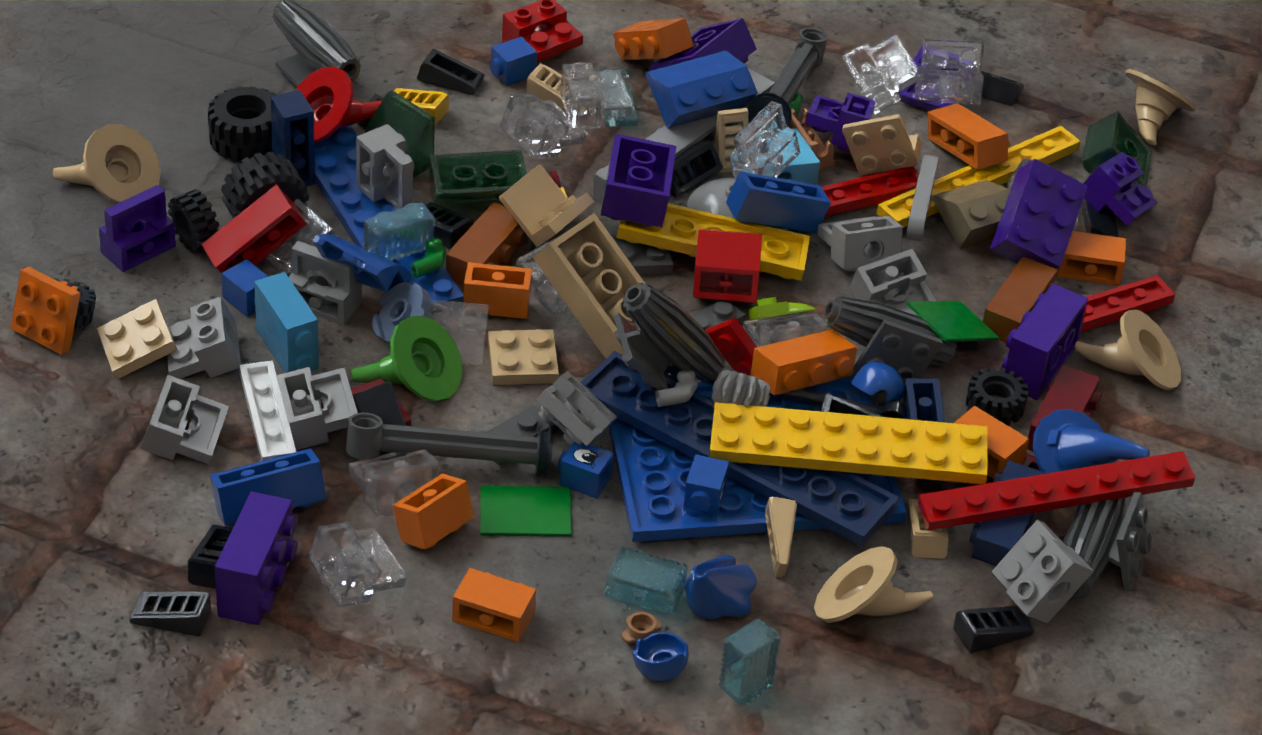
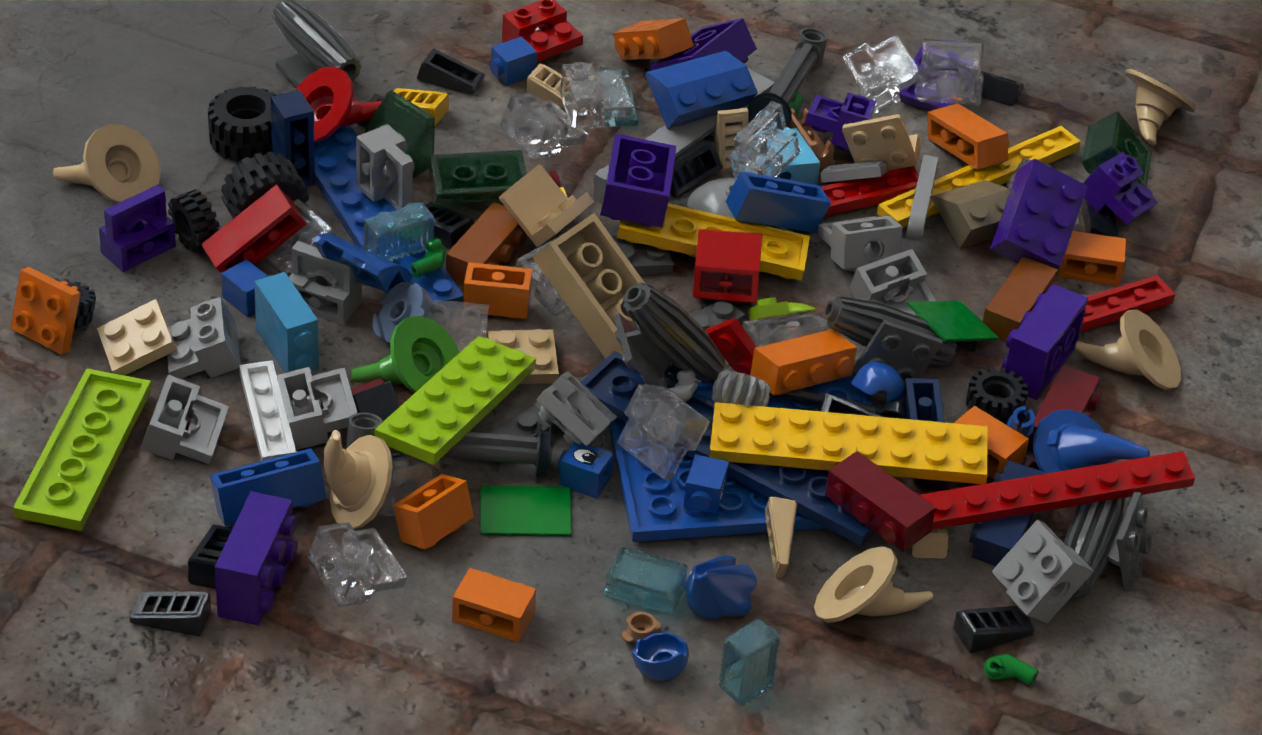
none -> lime plate [13,368,152,531]
none -> tan piece [324,430,393,530]
none -> lime plate [374,336,536,465]
none -> clear brick [616,384,710,480]
none -> light grey tile [821,160,888,183]
none -> dark red brick [825,451,936,552]
none -> green arm [984,654,1039,686]
none -> blue pin [1007,406,1035,438]

